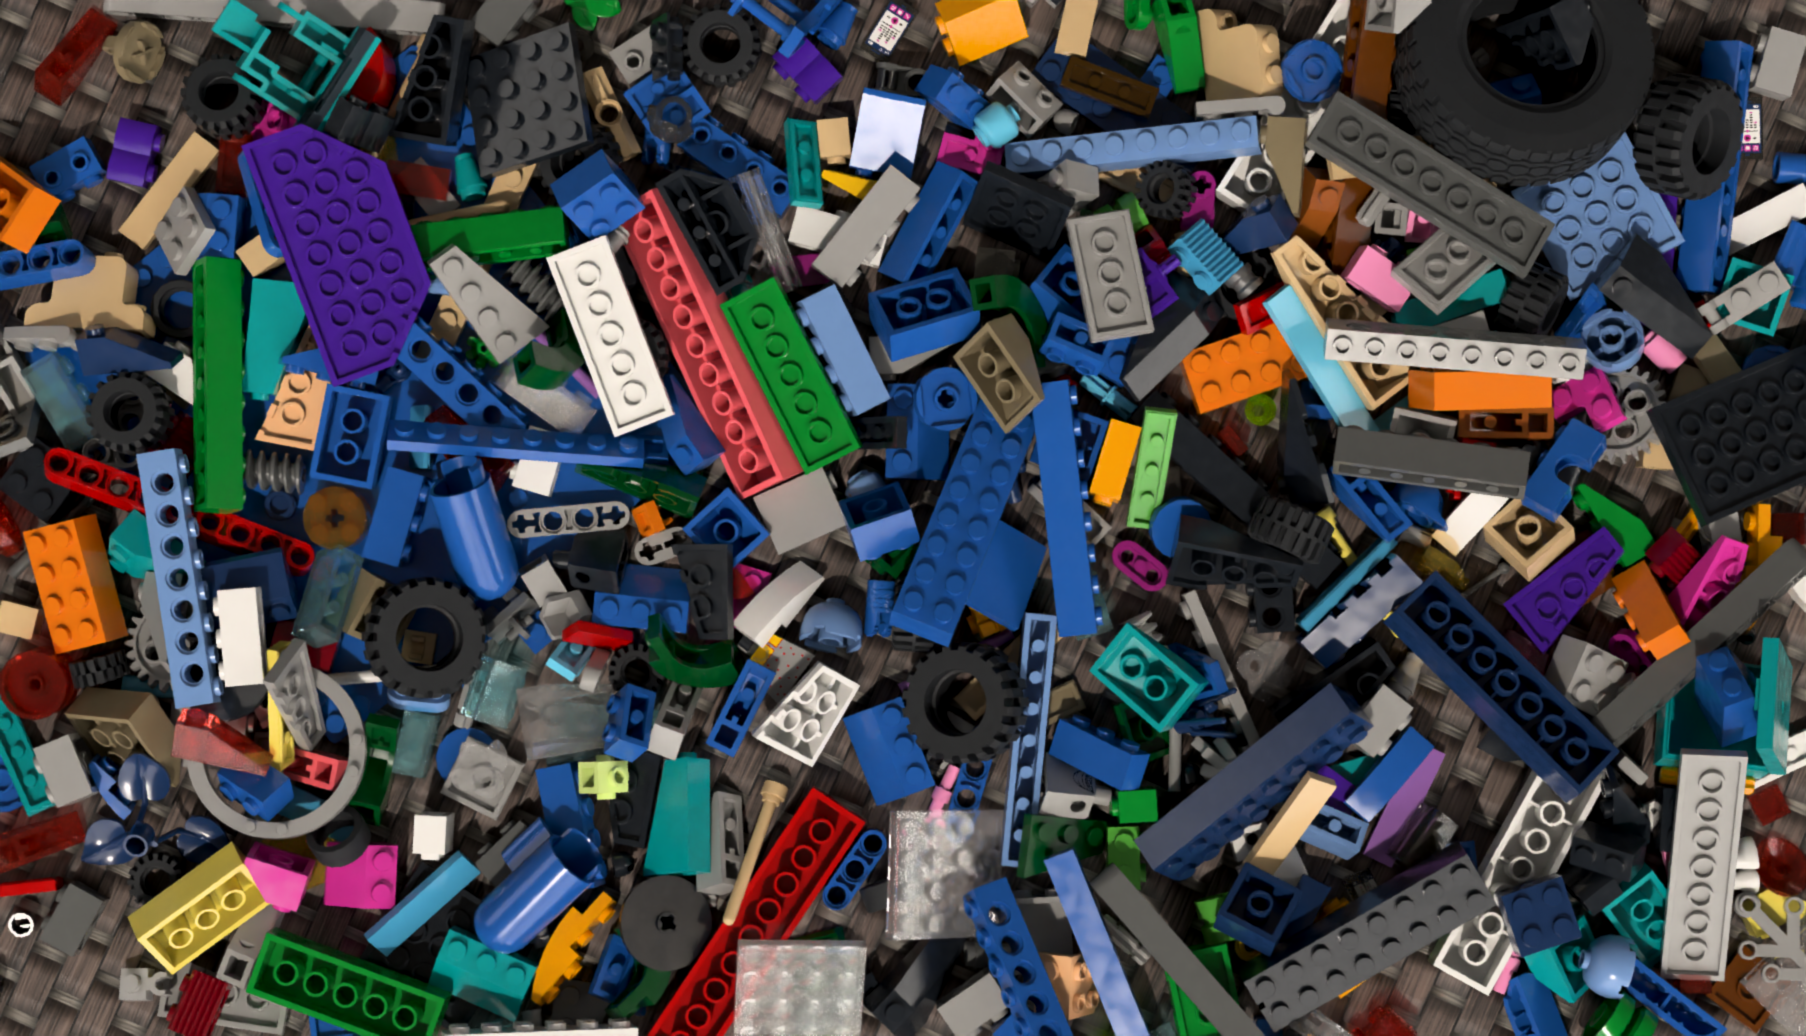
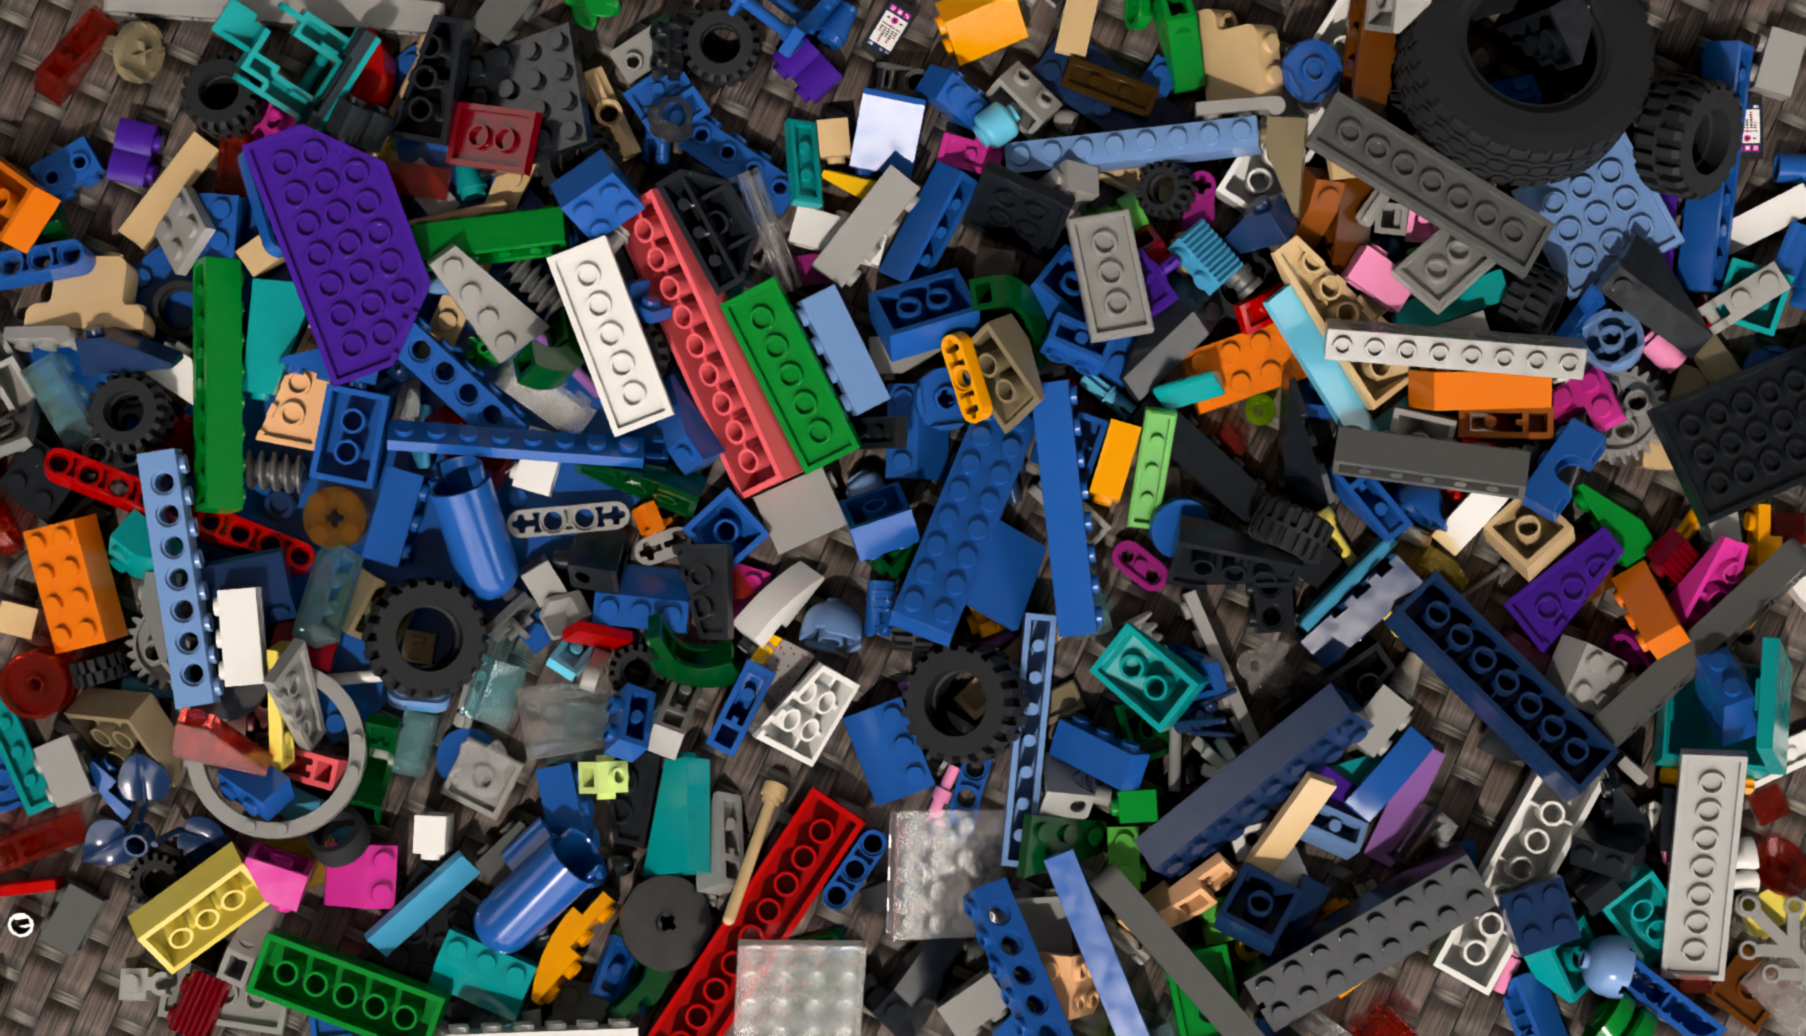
none -> clear smoke slope [386,378,420,437]
none -> dark red plate [445,101,543,176]
none -> blue bracket [626,277,672,324]
none -> light orange beam [941,331,993,423]
none -> light nougat slope [1114,852,1239,935]
none -> teal slope [1153,371,1225,409]

